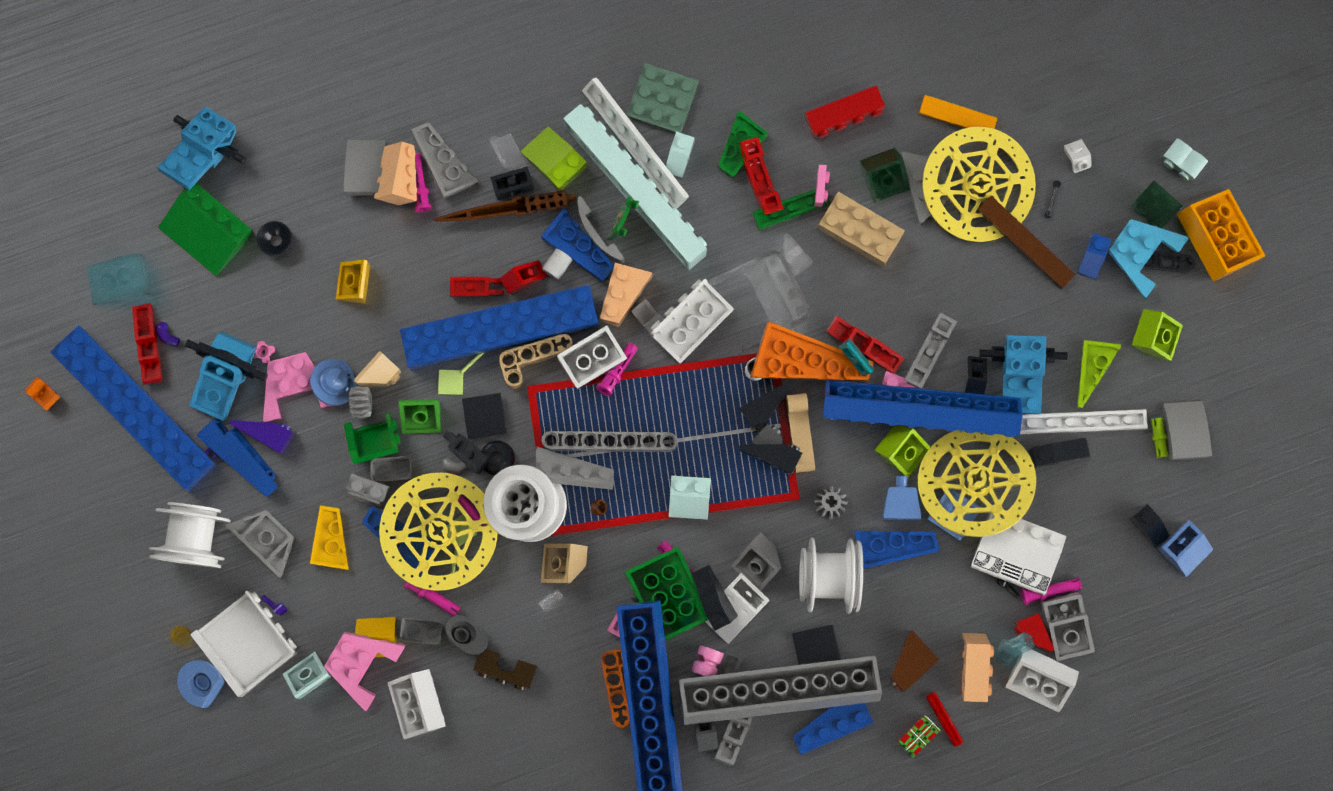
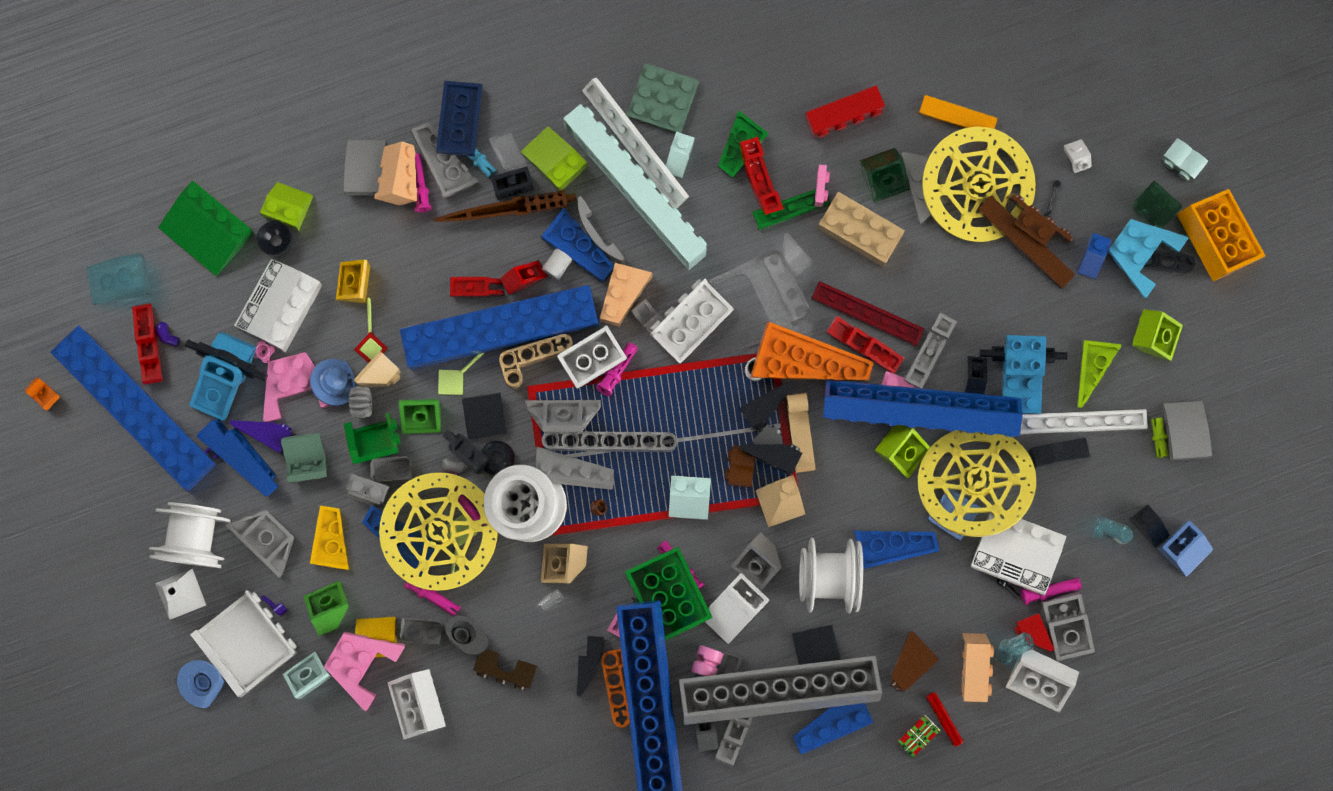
dark azure piece [158,106,247,190] -> none
clear yellow tile [170,626,191,646] -> none
green flag [607,196,640,240] -> none
black slope [692,565,738,631] -> none
light grey gear [814,486,848,519] -> none
teal slope [839,338,873,376] -> none
medium blue torso [882,476,921,521] -> none
none -> white slope [155,569,206,620]
none -> white slope [234,259,323,353]
none -> lime slope [260,182,313,231]
none -> sand green bracket [281,433,327,483]
none -> bright green slope [304,580,349,636]
none -> piece [354,297,388,363]
none -> dark blue plate [436,81,483,157]
none -> medium azure pin [468,149,497,179]
none -> light grey wing [525,400,601,432]
none -> black slope [577,636,604,696]
none -> reddish brown brick [725,445,755,488]
none -> tan slope [755,476,805,527]
none -> dark red tile [811,281,925,347]
none -> reddish brown bracket [1007,193,1073,247]
none -> clear light blue leg [1093,517,1133,544]

